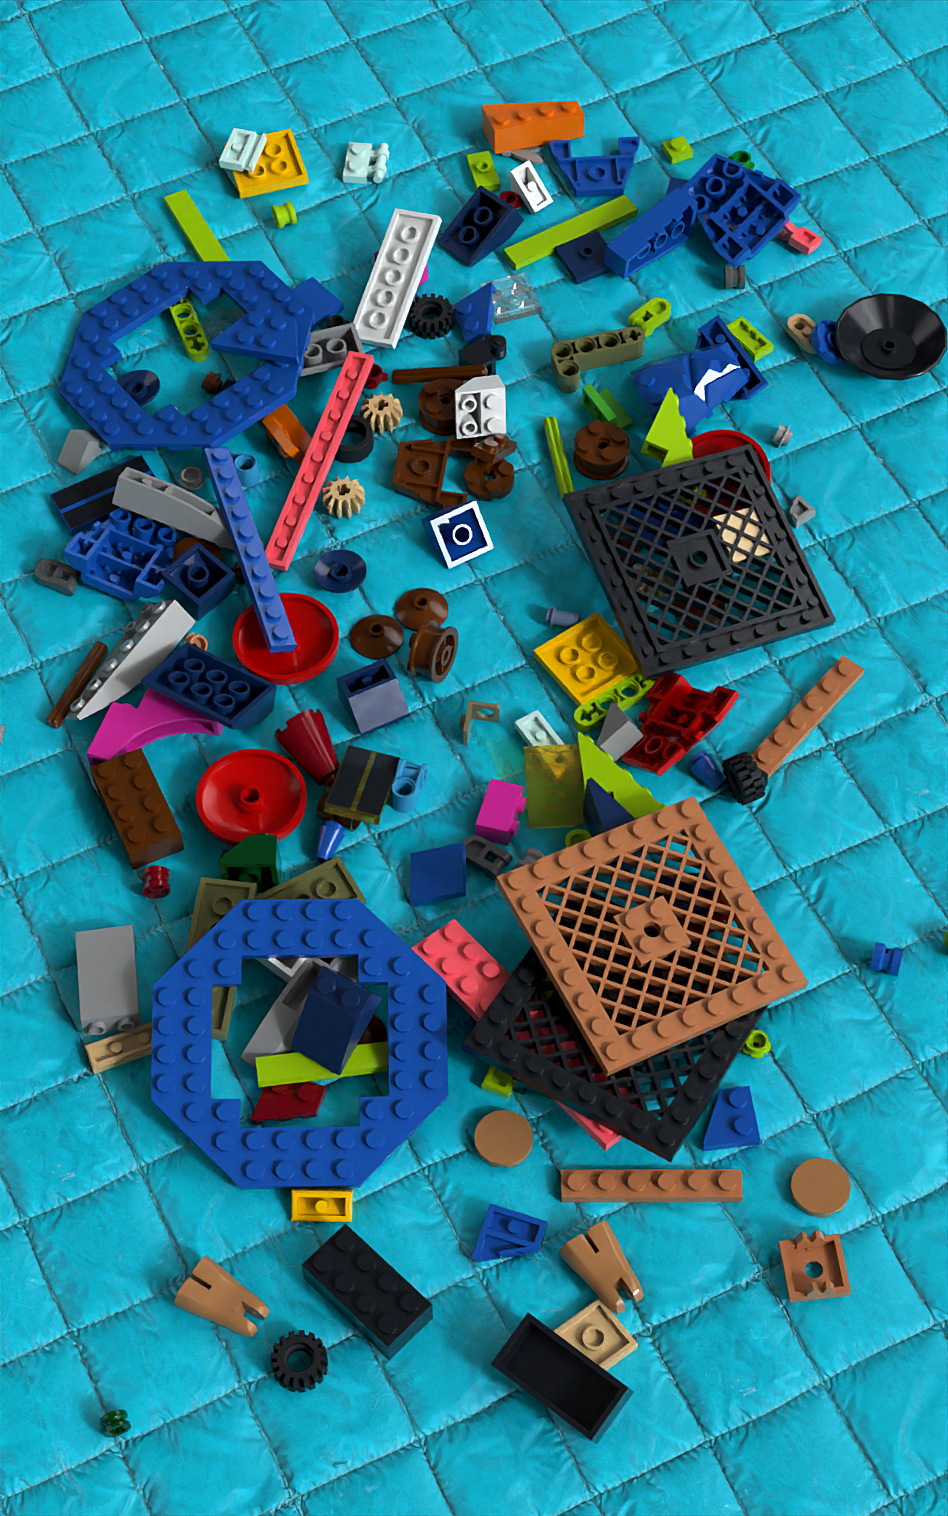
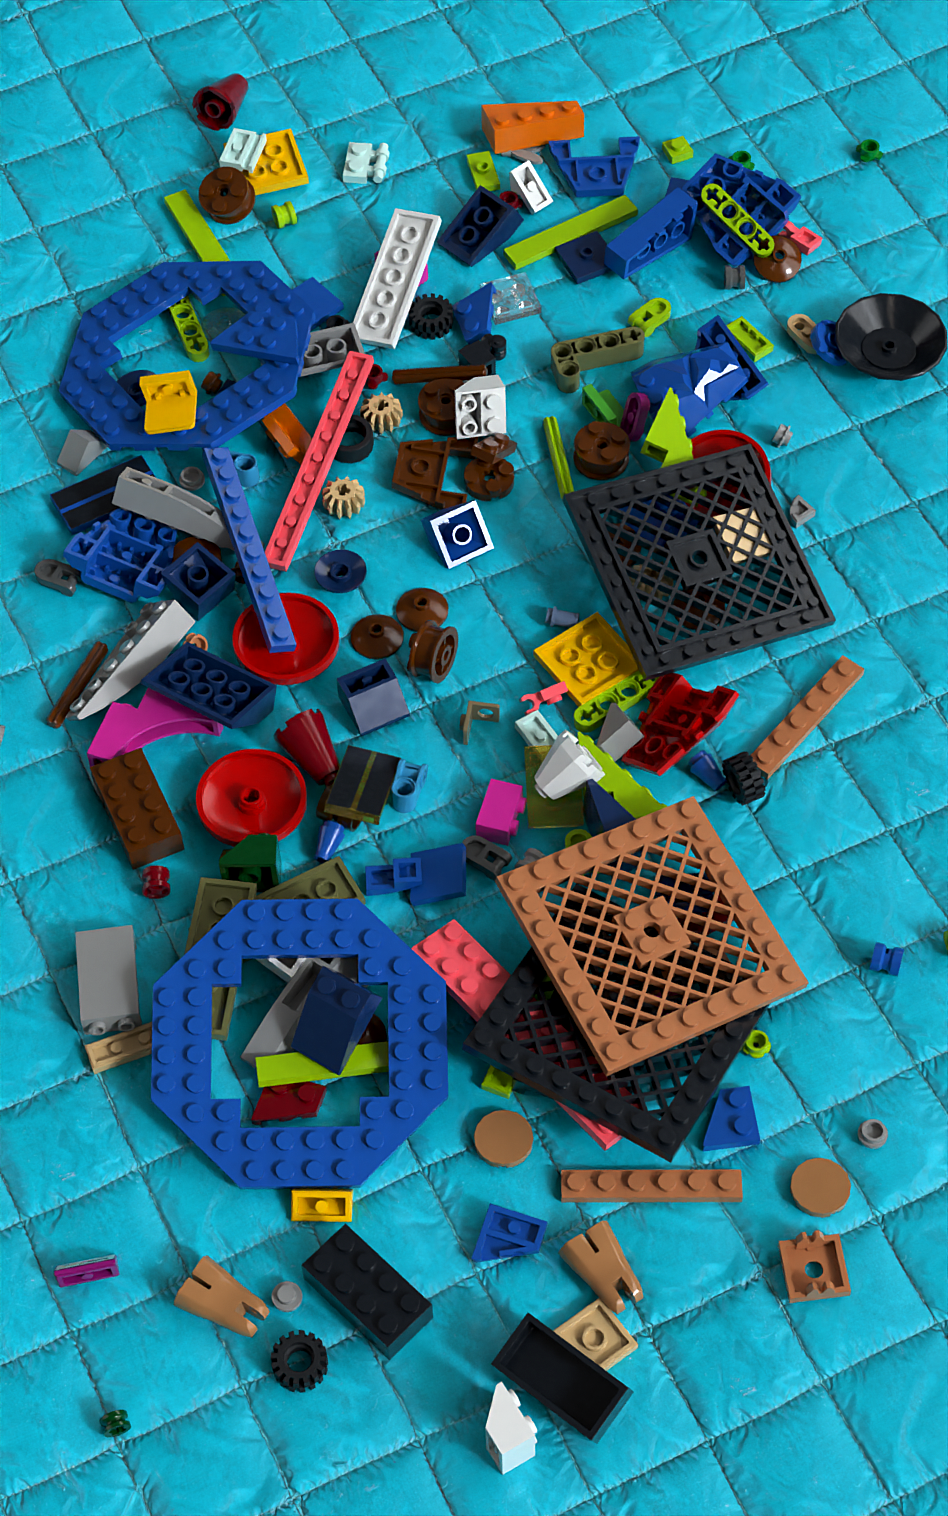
none -> magenta slope [54,1254,120,1287]
none -> yellow bracket [139,370,197,435]
none -> dark red cone [192,73,248,131]
none -> reddish brown wheel [199,167,256,225]
none -> light grey plate [272,1281,303,1312]
none -> blue slope [365,857,422,896]
none -> white slope [485,1382,537,1475]
none -> coral plate [519,681,568,715]
none -> white cone [534,729,605,800]
none -> magenta plate [620,392,650,442]
none -> lime beam [701,183,774,258]
none -> reddish brown dish [753,236,802,283]
none -> green plate [856,139,883,162]
none -> light grey plate [858,1119,888,1149]

